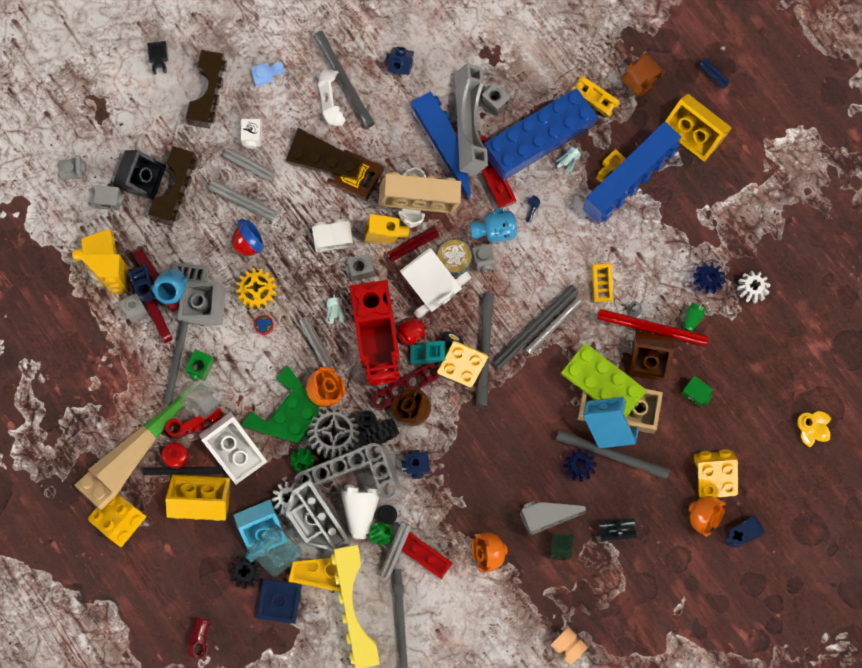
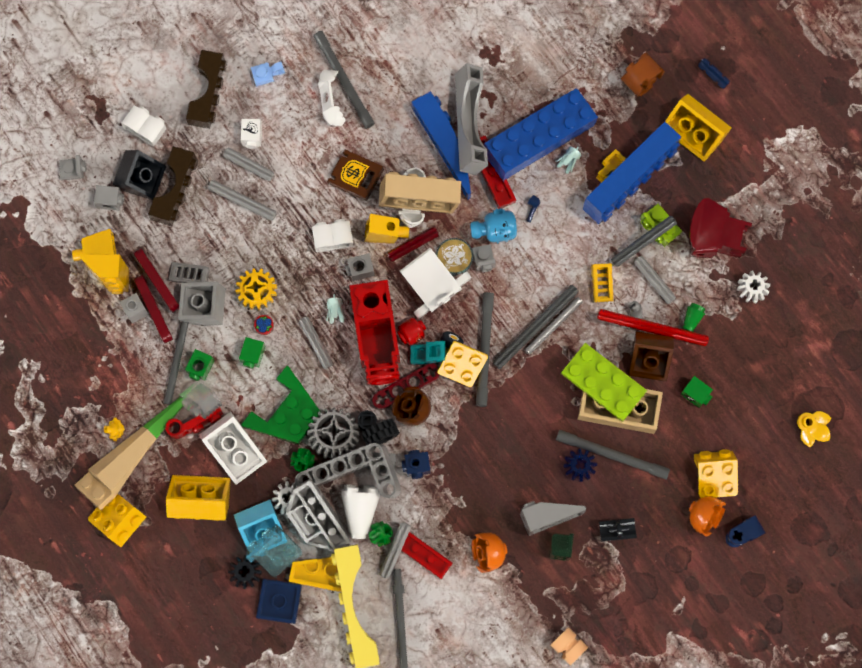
dark blue piece [127,263,155,302] -> none
black bar [144,467,223,475] -> none
black plate [147,41,168,75] -> none
dark azure piece [151,269,188,304] -> none
red head [162,442,189,469] -> none
dark red connector [186,617,212,659] -> none
piece [231,219,264,256] -> none
dark brown wing [286,128,363,180] -> none
orange cylinder [306,367,345,407] -> none
black plate [378,505,397,524] -> none
dark blue brick [385,46,414,75] -> none
light grey brick [481,82,511,116] -> none
yellow plate [570,76,620,118] -> none
dark azure panel [583,397,639,448] -> none
clear blue gear [693,262,726,294] -> none
none -> yellow plant [103,418,125,441]
none -> white brick [121,105,166,147]
none -> green brick [239,337,266,369]
none -> dark grey axle [611,216,677,266]
none -> light grey axle [634,256,676,304]
none -> lime bracket [640,204,683,247]
none -> dark red piece [689,198,752,259]

